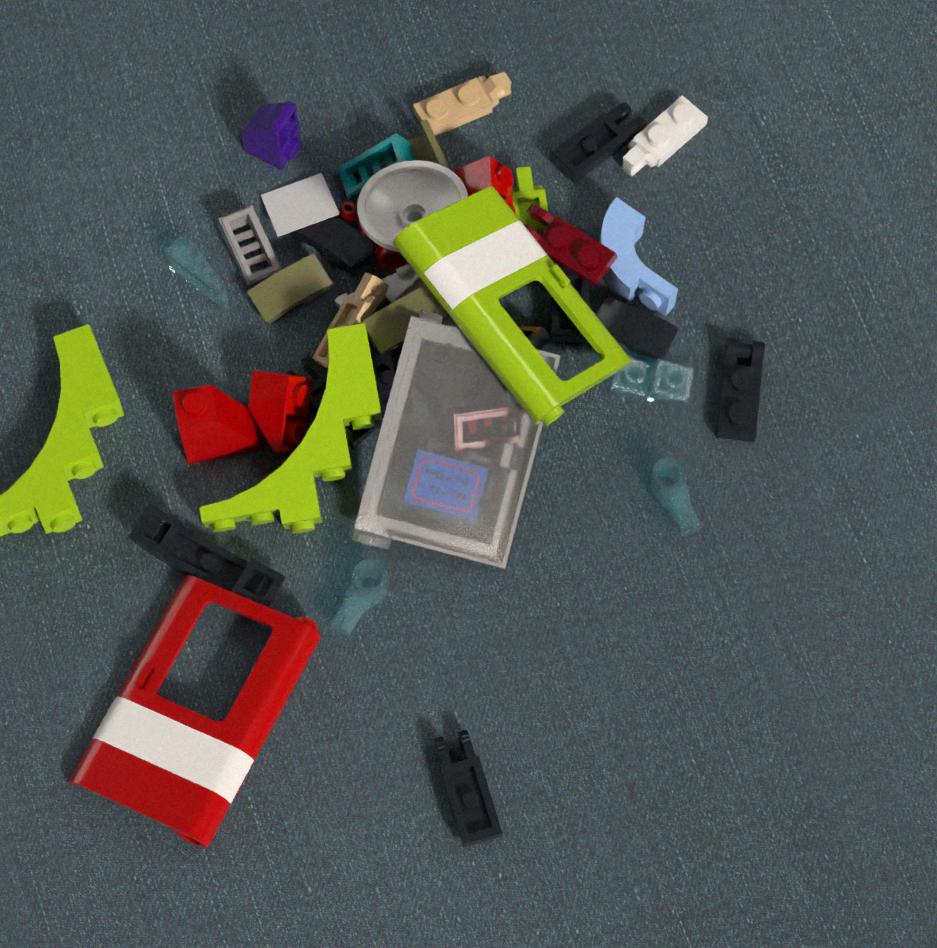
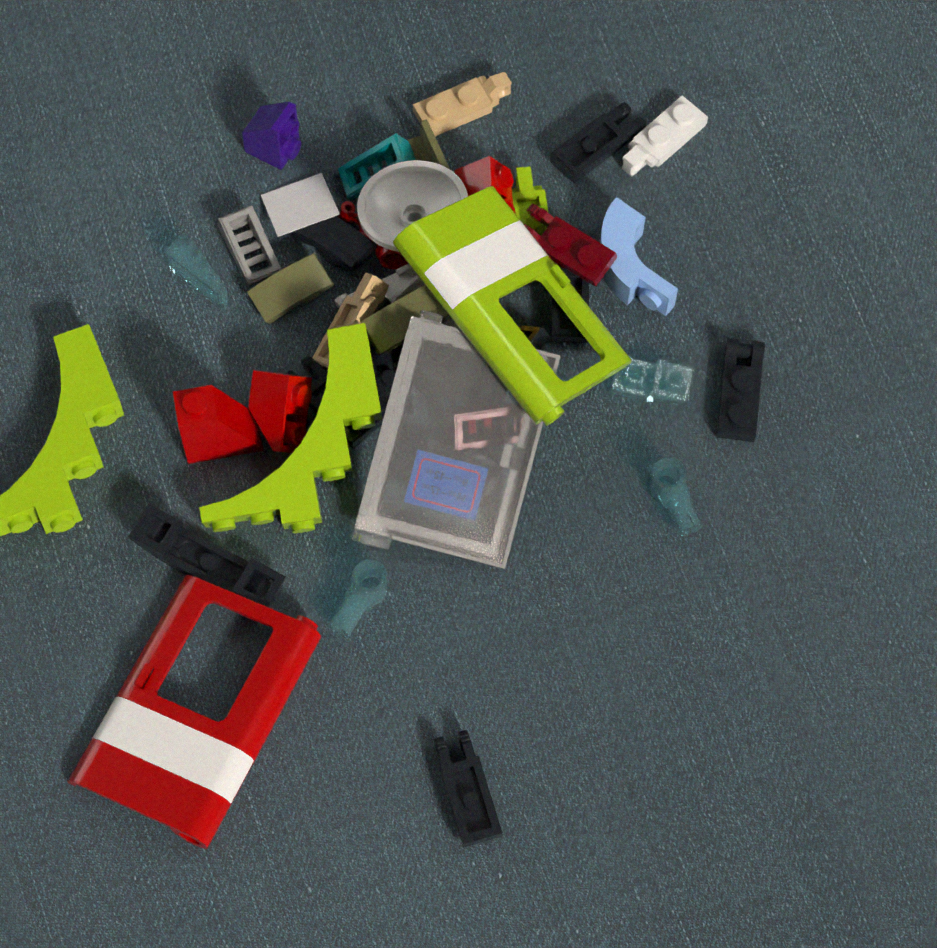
black slope [596,297,679,361] -> none

